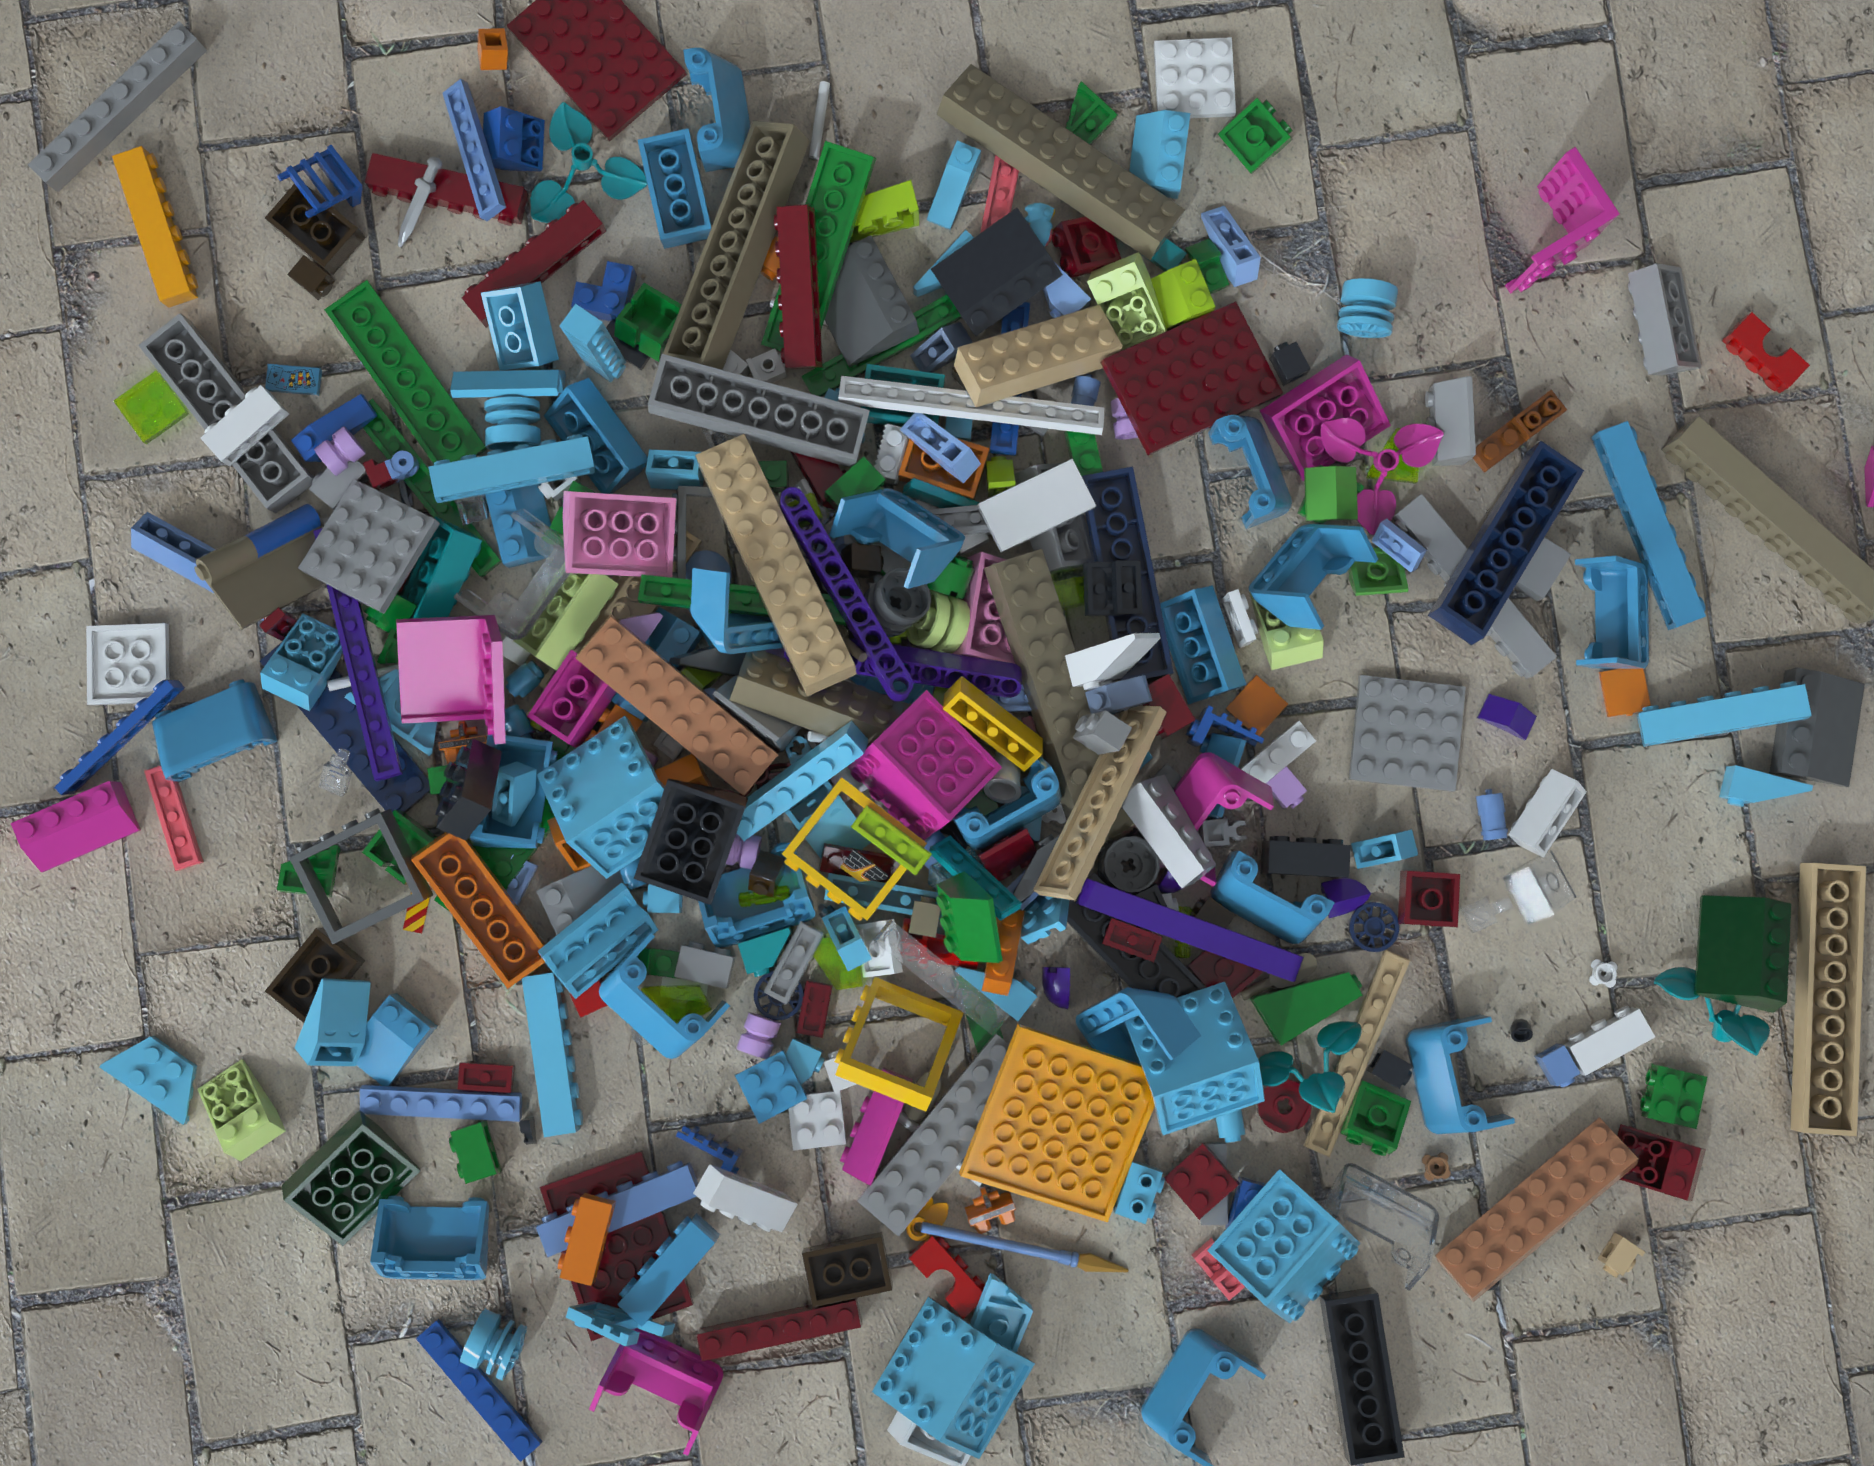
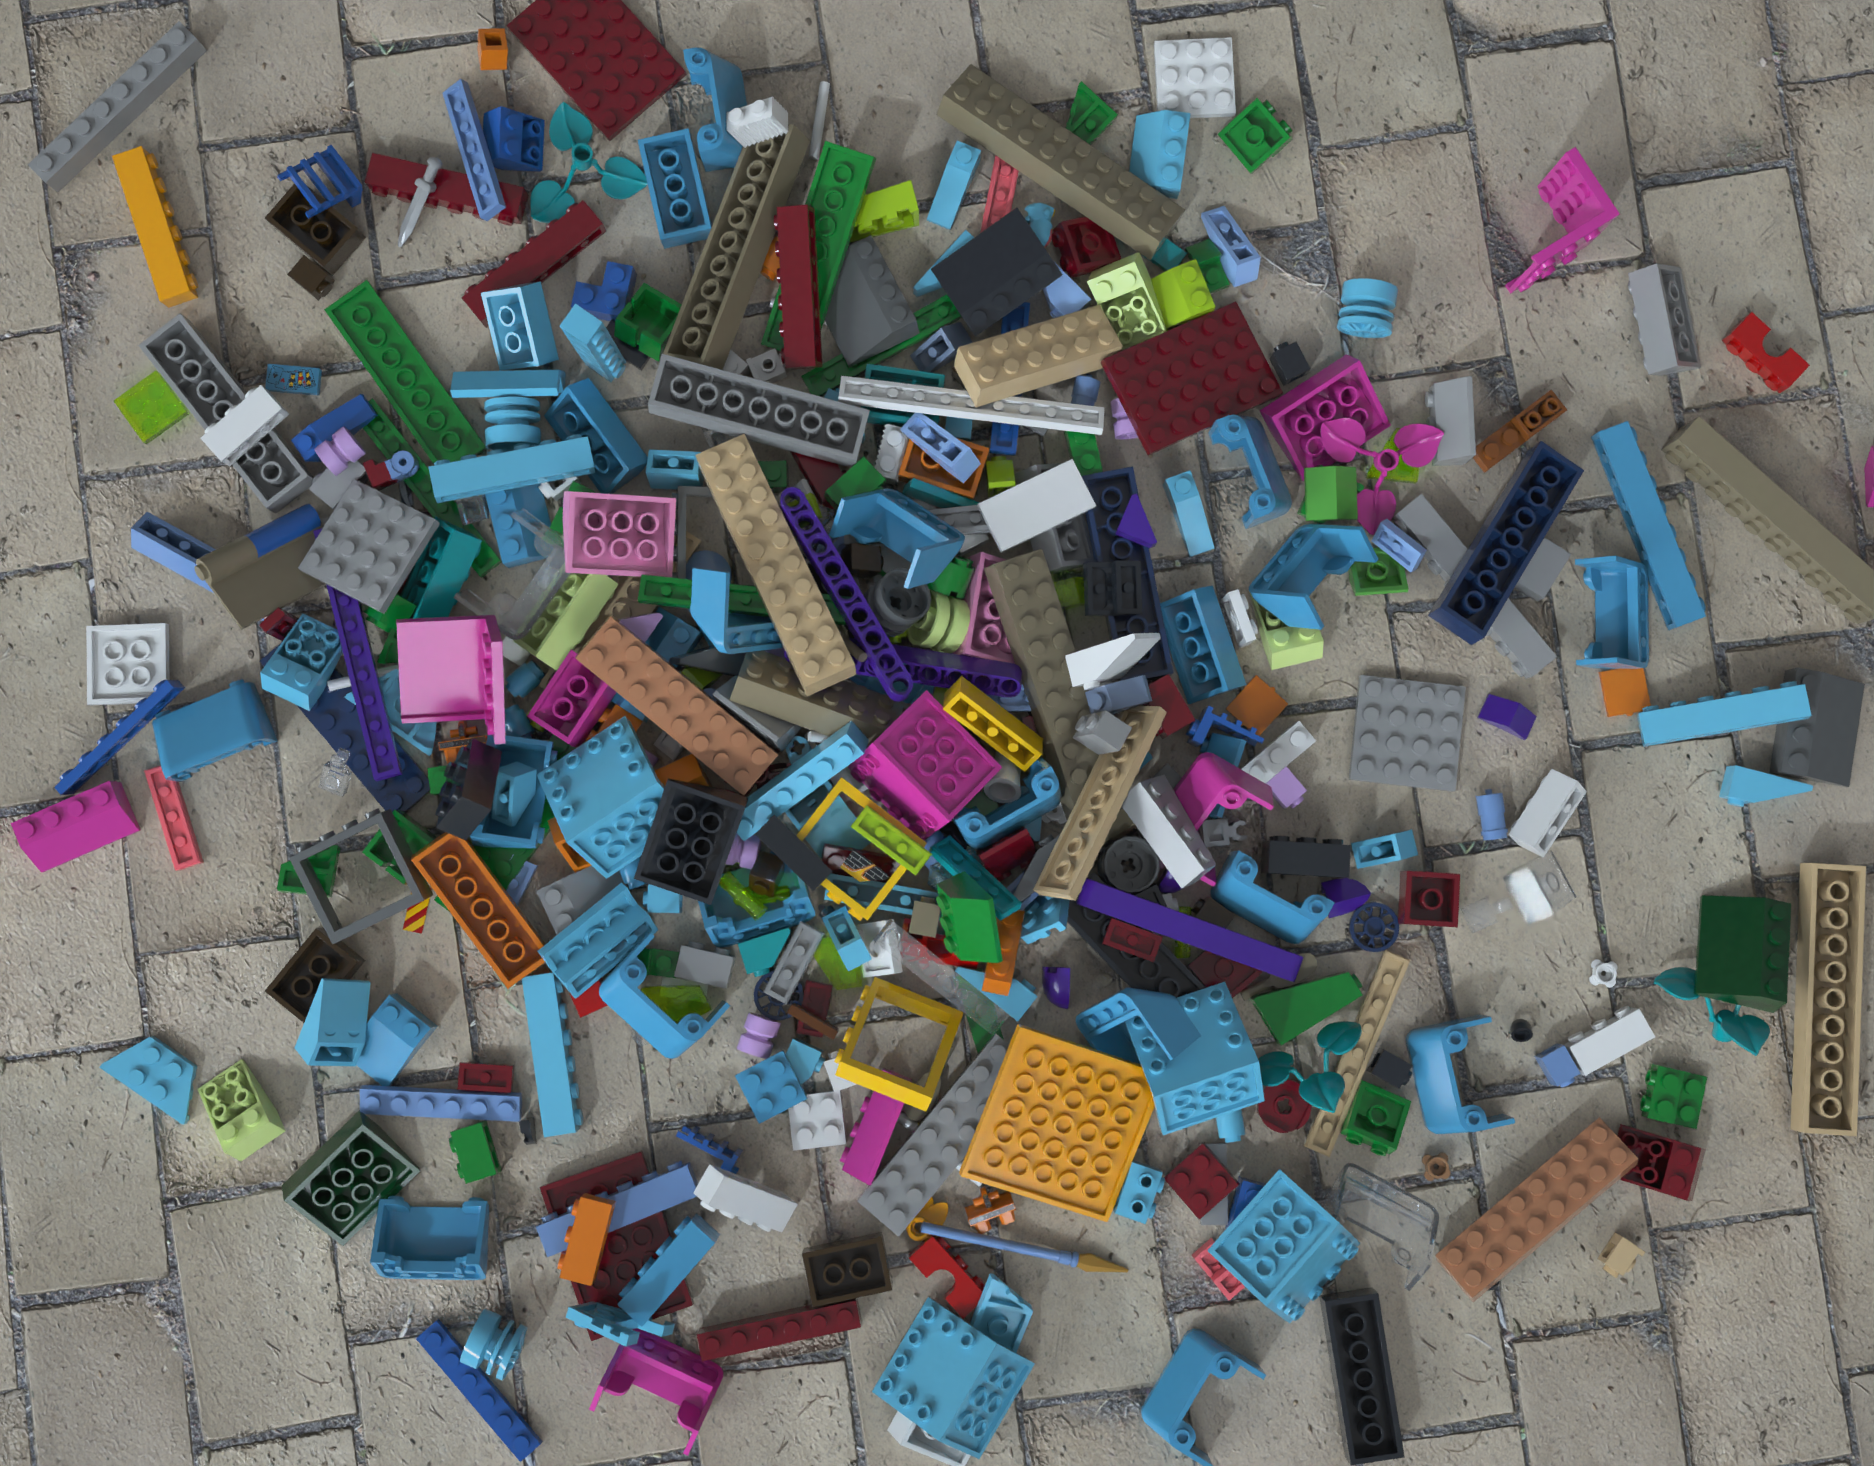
none -> clear neon green pin [718,872,767,921]
none -> white brick [726,96,788,148]
none -> black tile [755,815,833,891]
none -> reddish brown tile [787,1003,839,1040]
none -> dark purple slope [1116,493,1157,548]
none -> medium azure slope [1163,470,1214,558]

